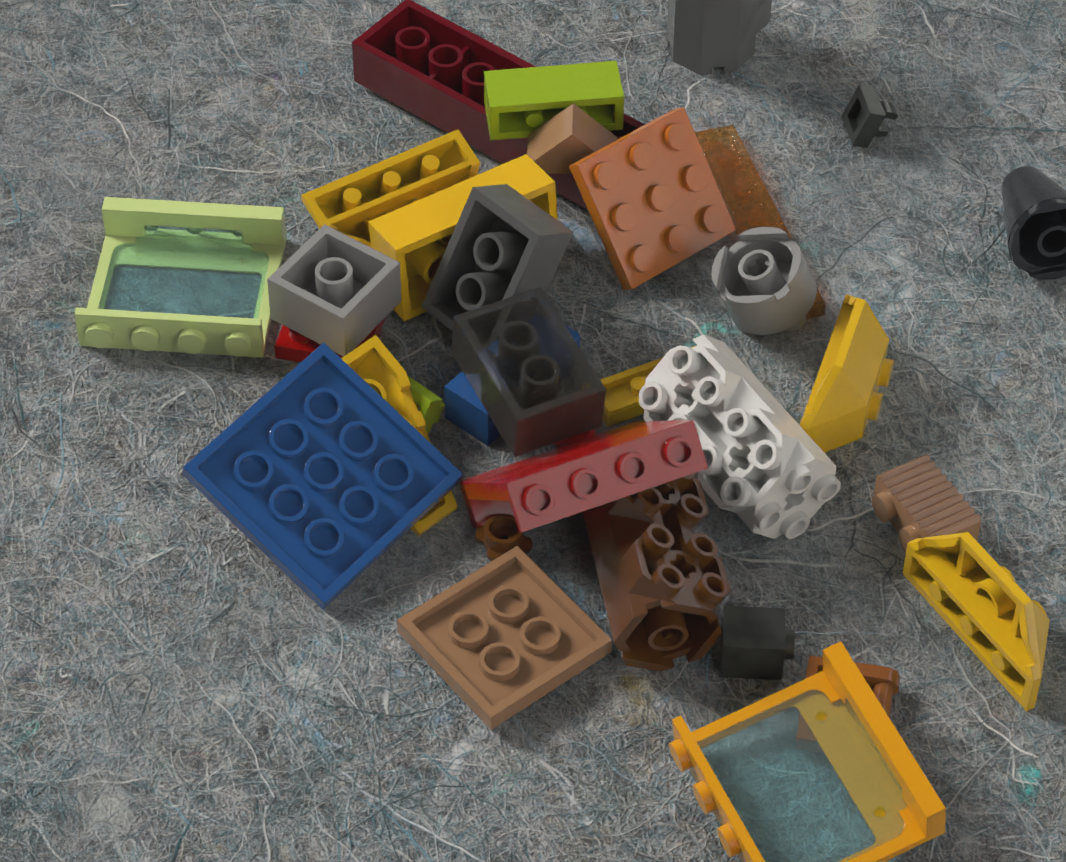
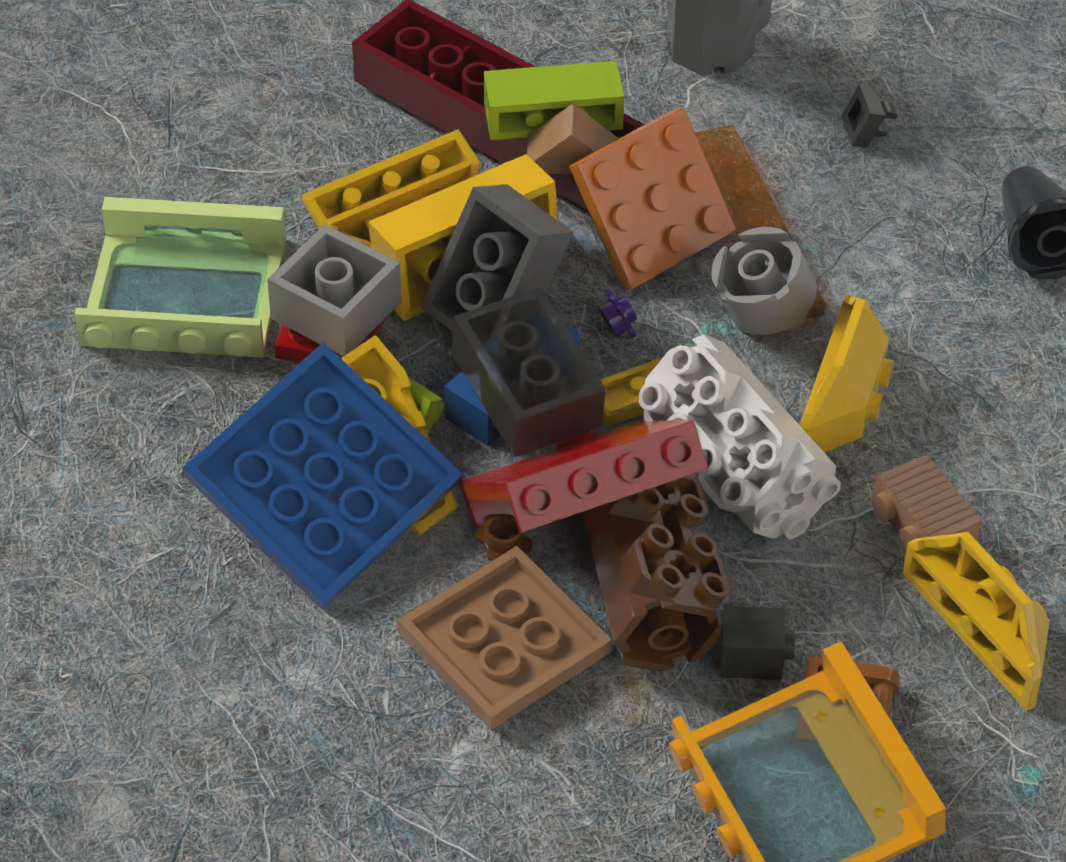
none -> dark purple plate [597,288,638,338]

